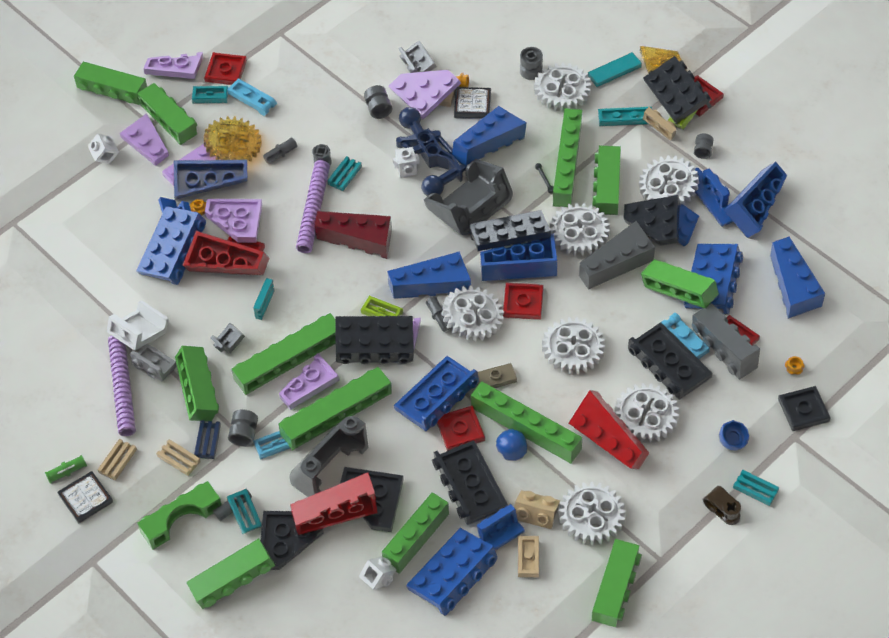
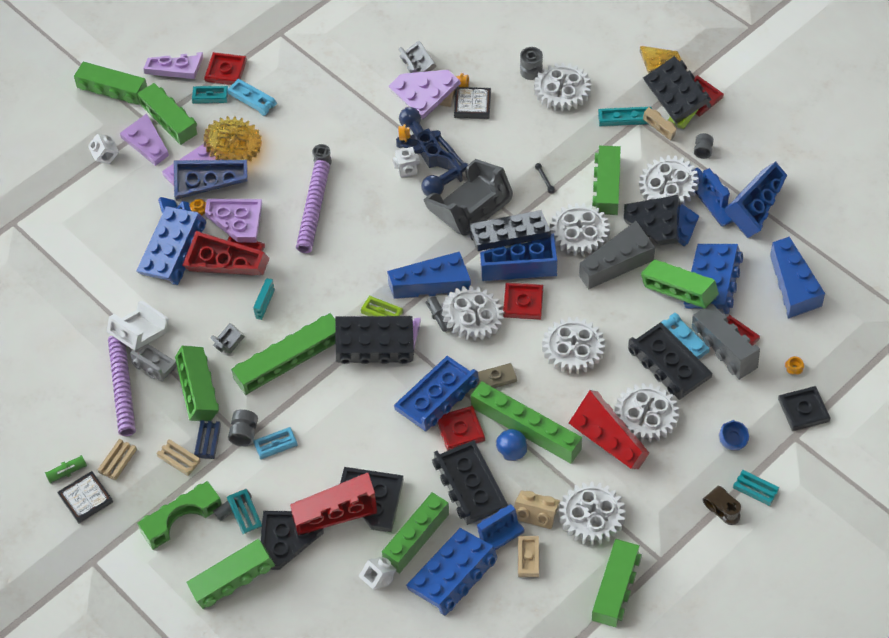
dark grey axle [263,137,297,163] -> none
bright green brick [278,367,392,451] -> none
lavender wing [279,353,339,410] -> none
dark grey windscreen [289,416,369,497] -> none
dark red wedge [315,211,392,259] -> none
teal tile [327,156,362,191] -> none
dark grey wheel [364,85,392,119] -> none
blue wedge [452,106,527,165] -> none
bright green brick [553,108,582,207] -> none
teal tile [588,52,642,87] -> none
none -> light orange plate [398,124,410,142]

